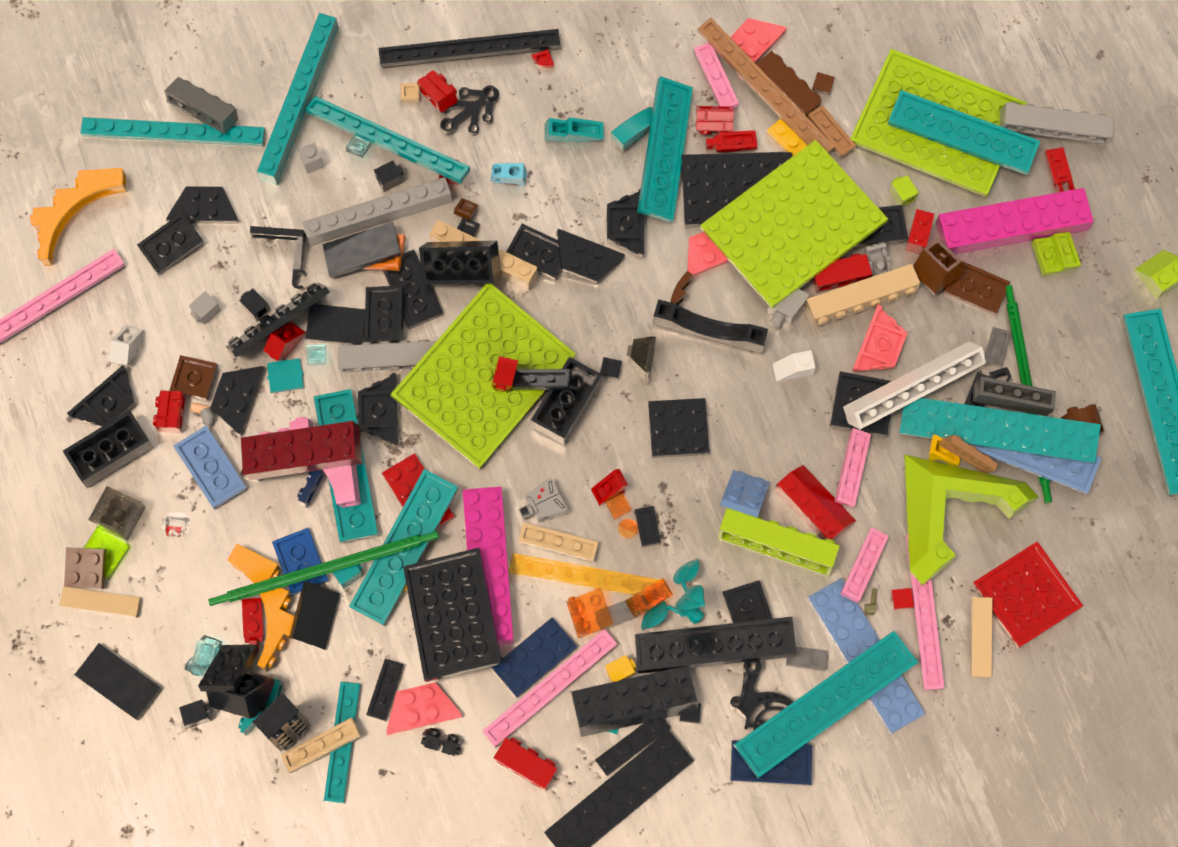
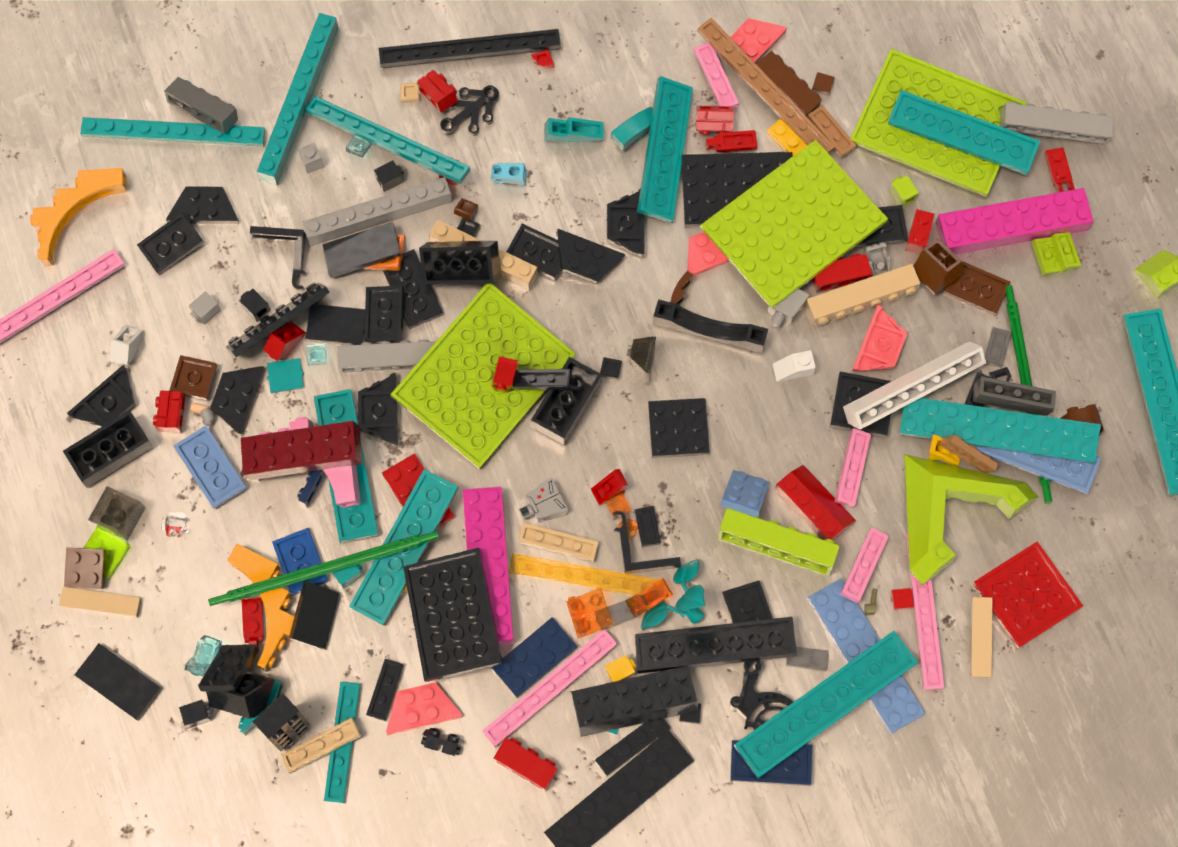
none -> black hinge [612,511,681,574]

